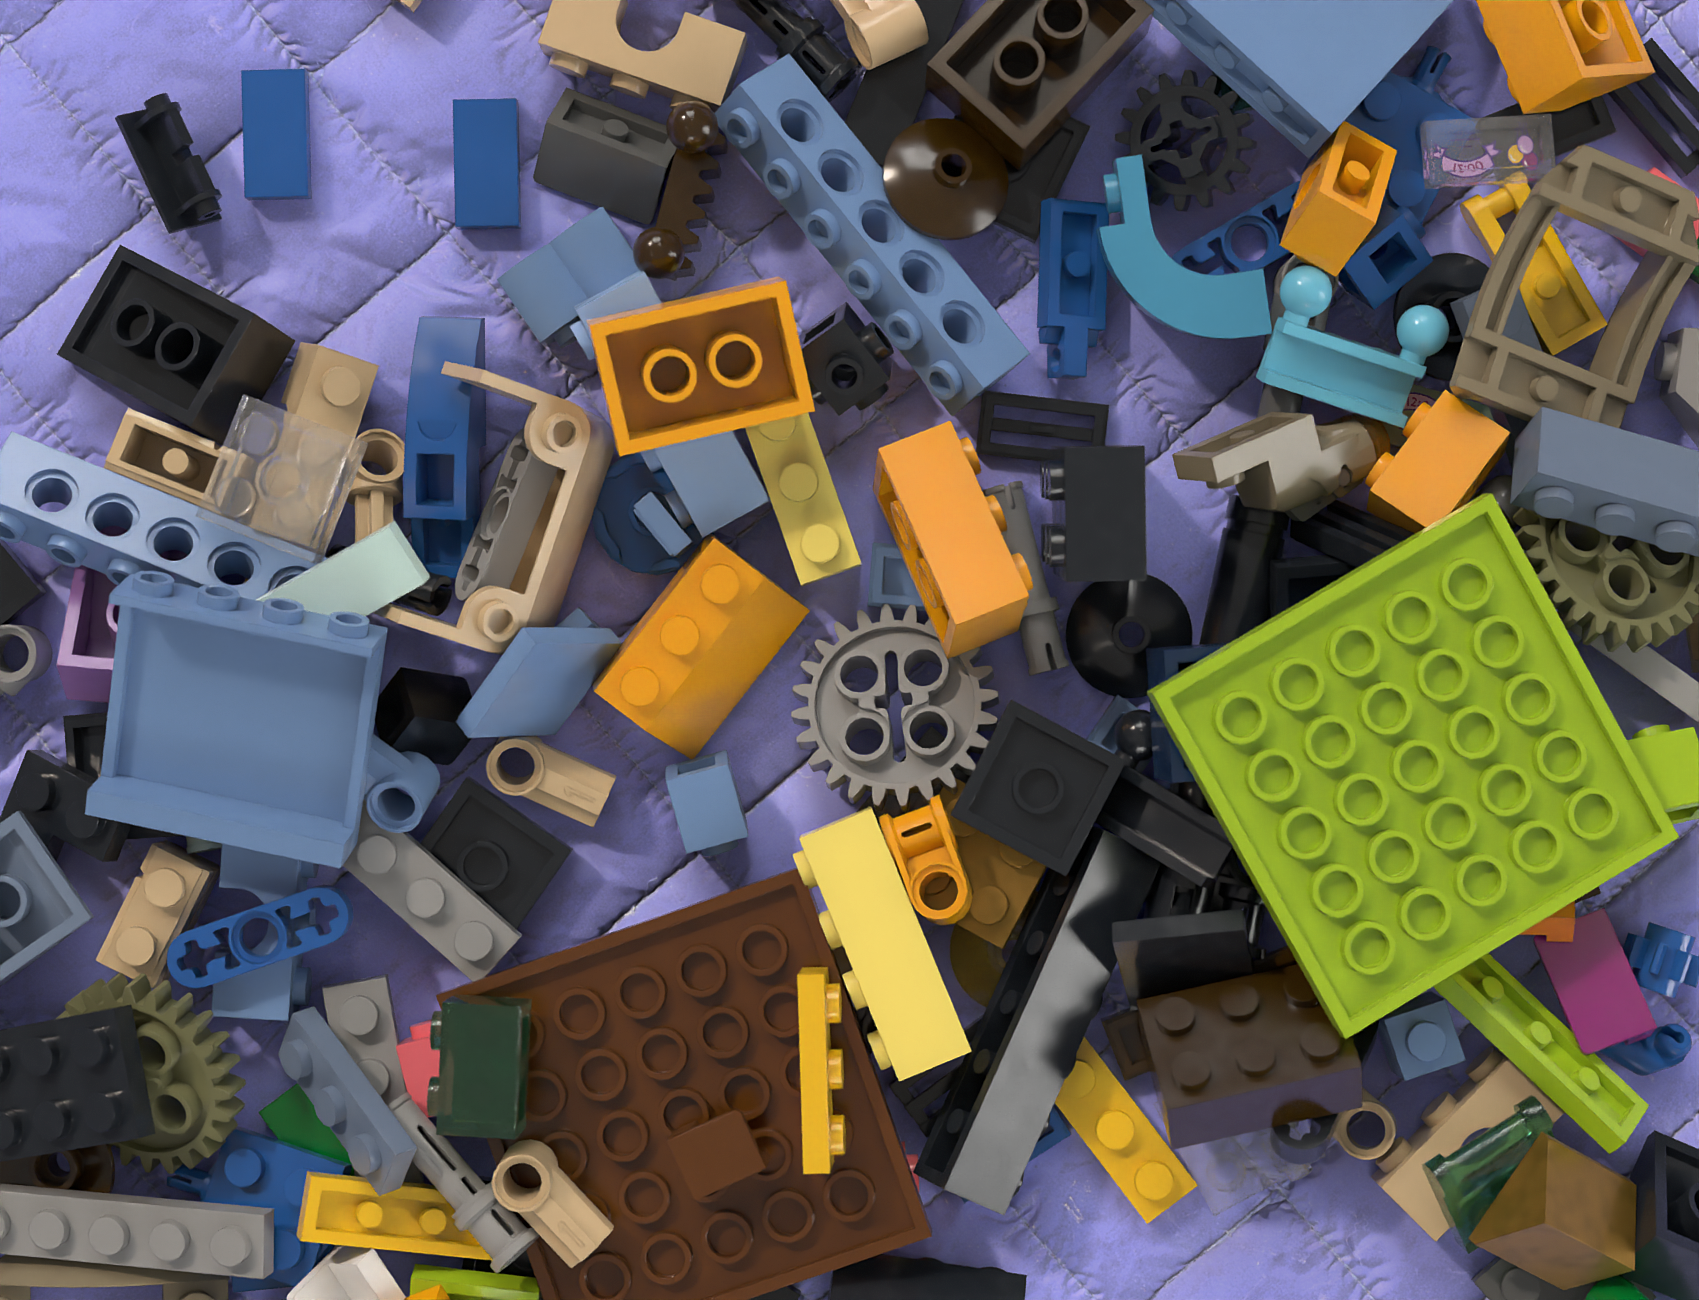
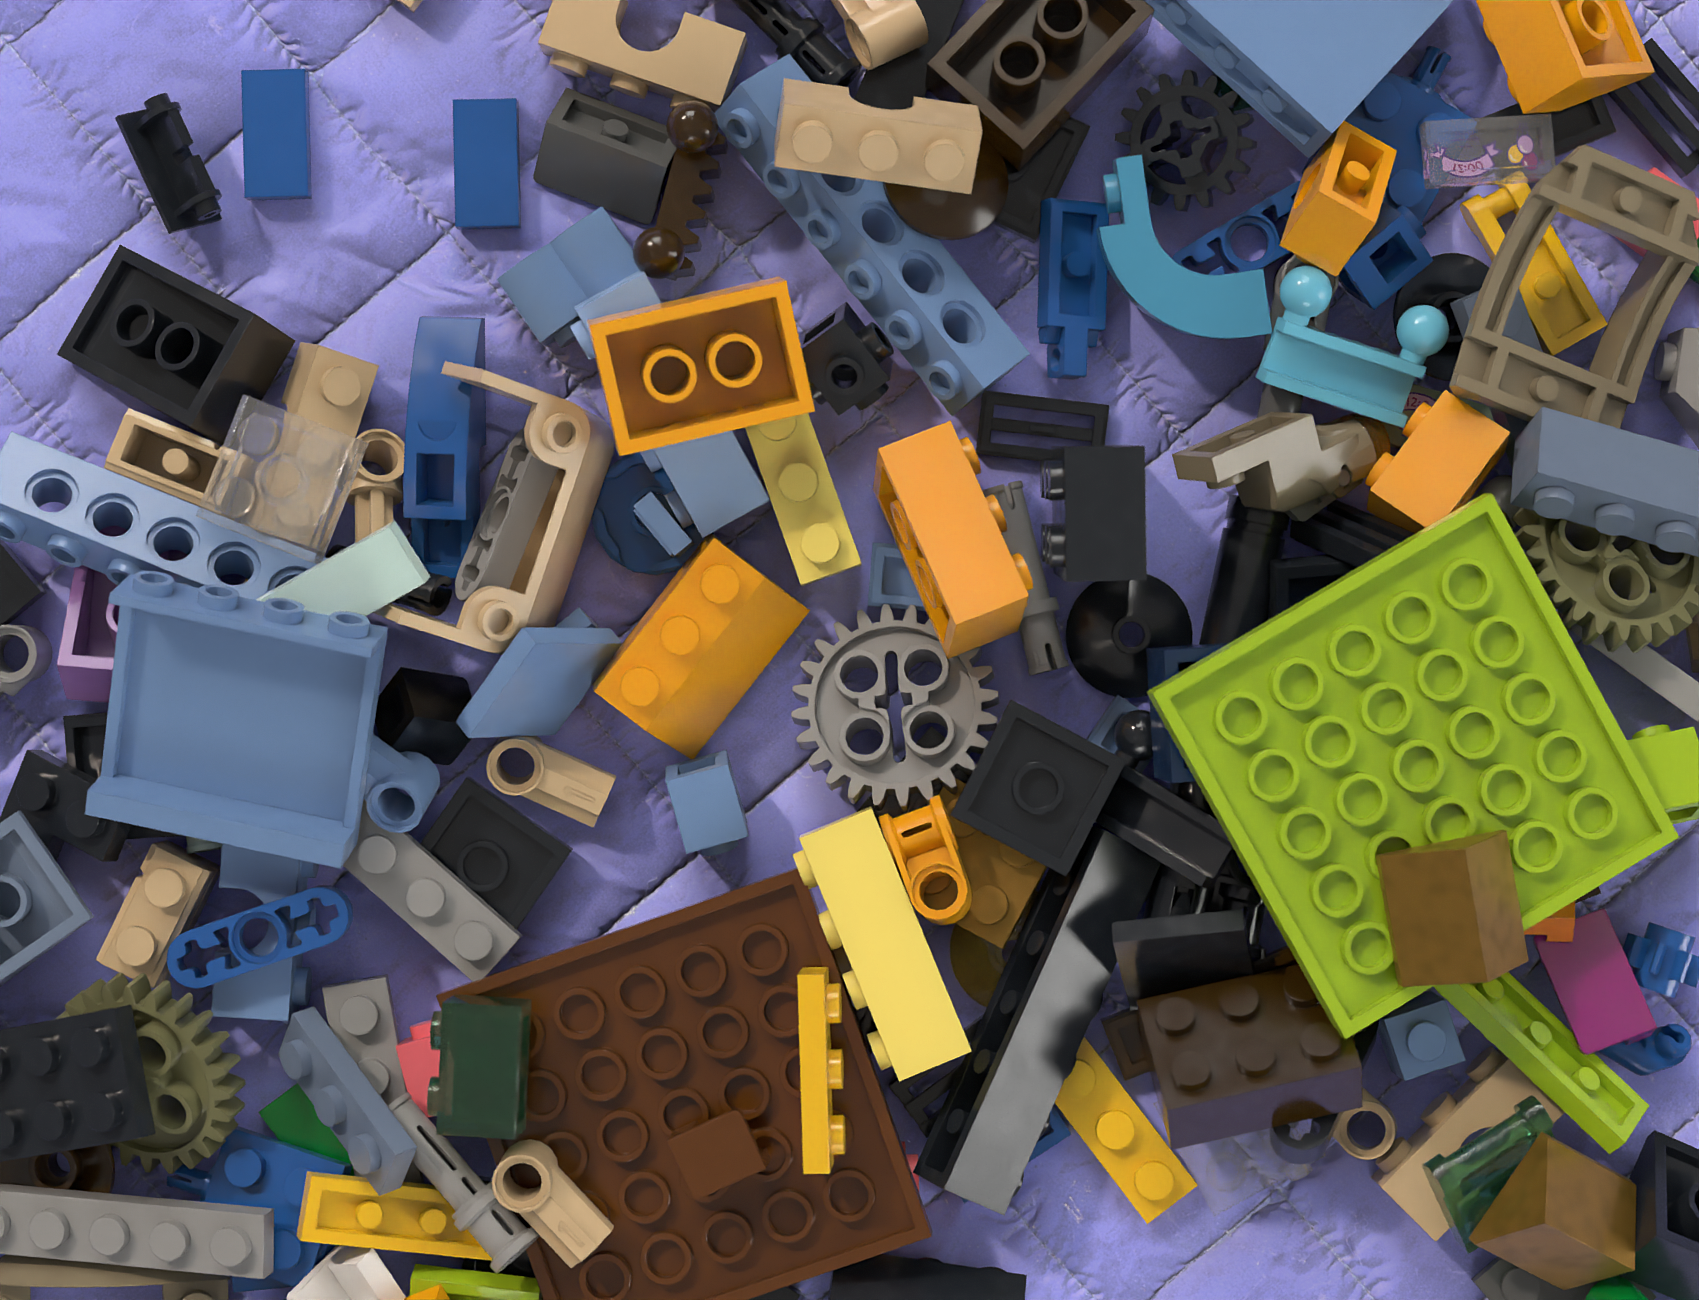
none -> tan arch [774,78,982,194]
none -> pearl gold slope [1376,830,1529,987]

